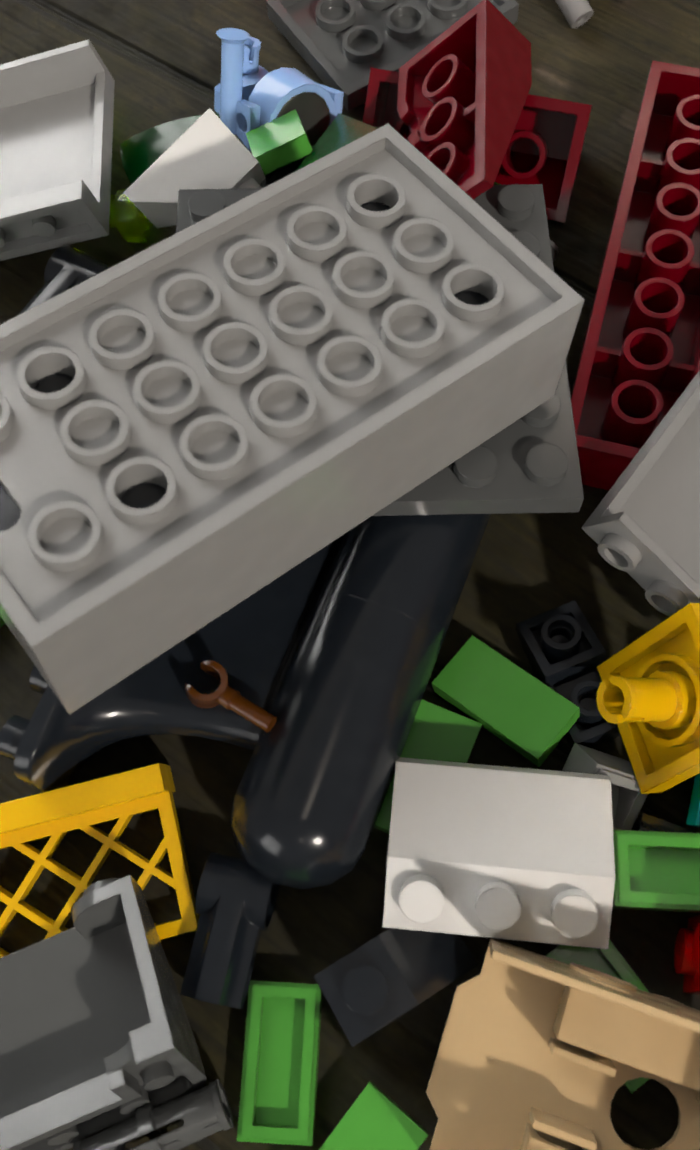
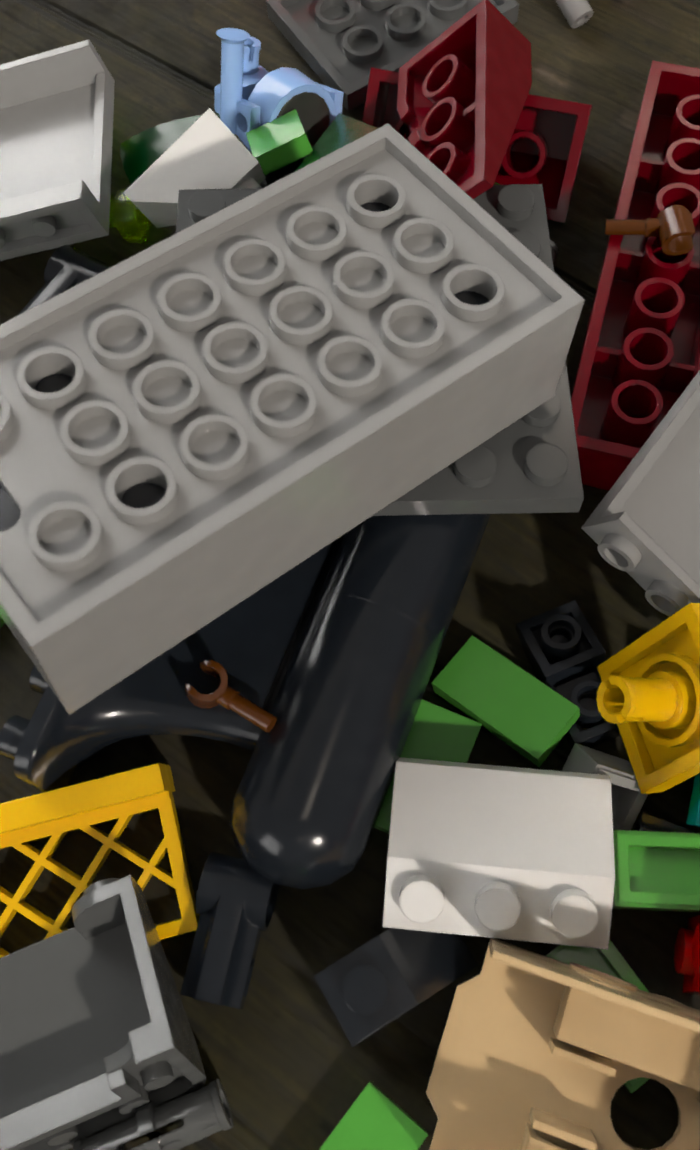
bright green tile [237,980,323,1146] -> none
none -> reddish brown hand [605,205,695,256]

